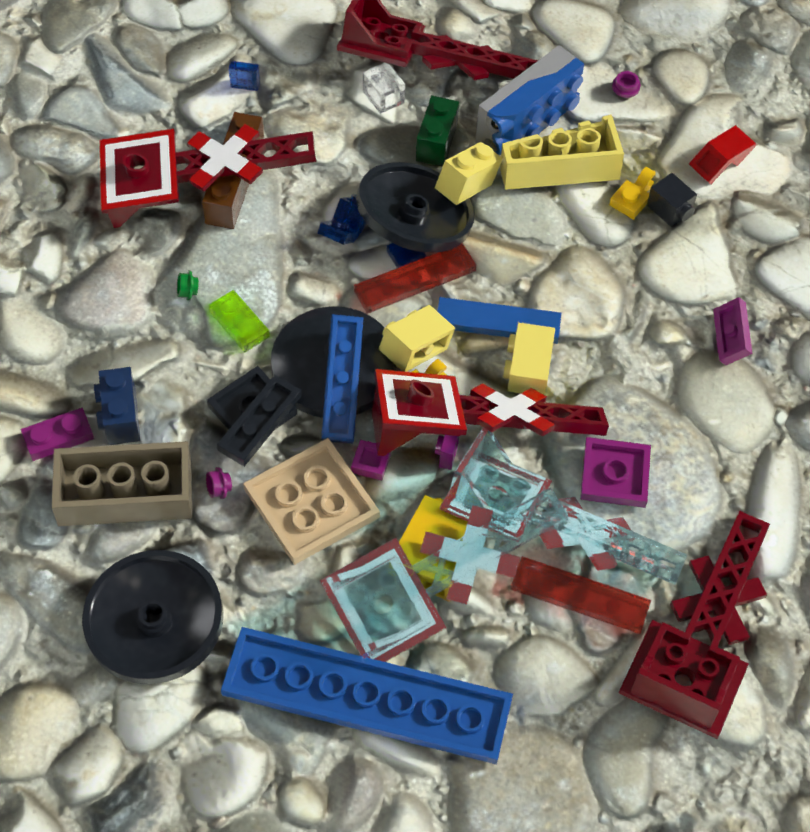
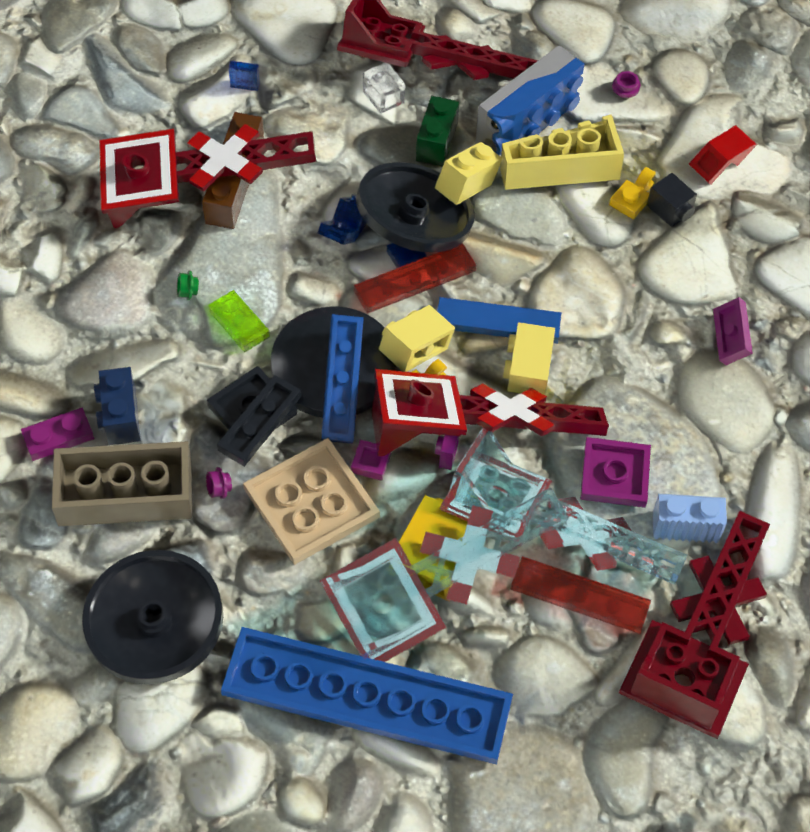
none -> light blue brick [653,493,727,544]

